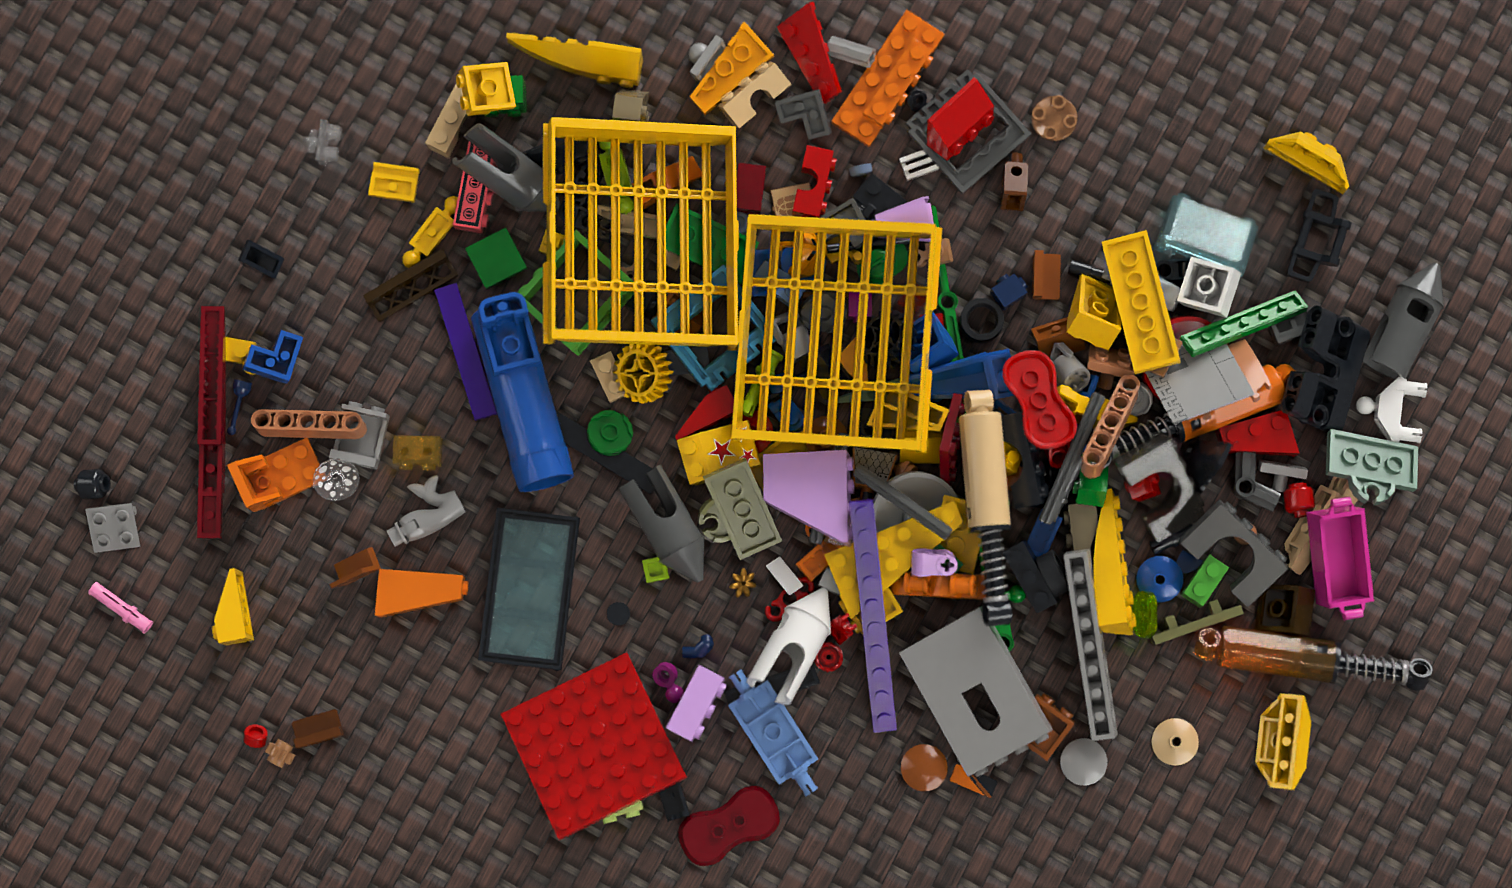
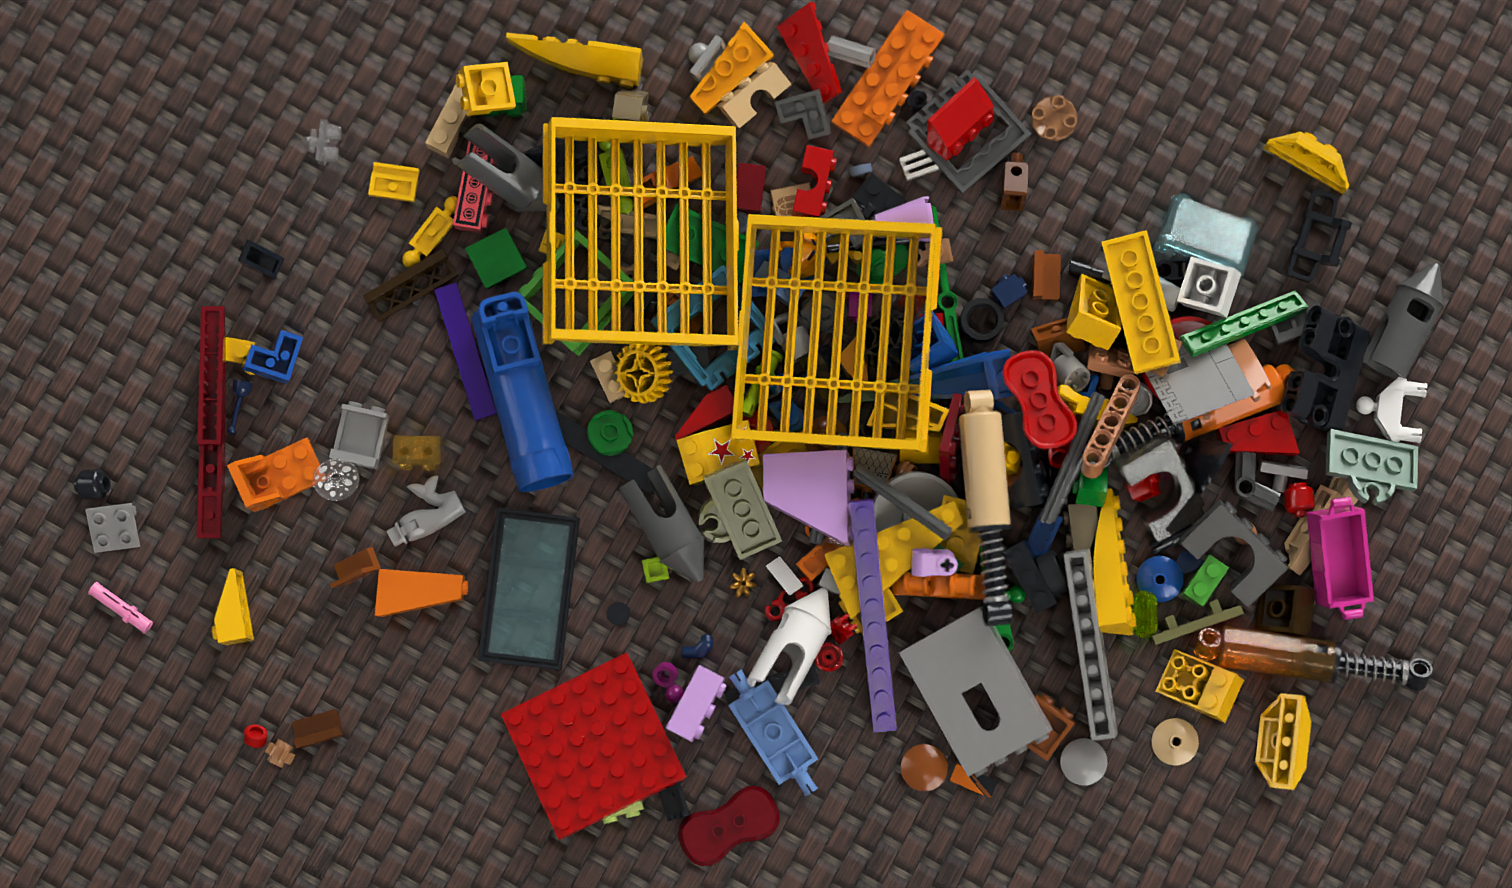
nougat beam [251,409,367,439] -> none
none -> yellow slope [1156,649,1244,723]

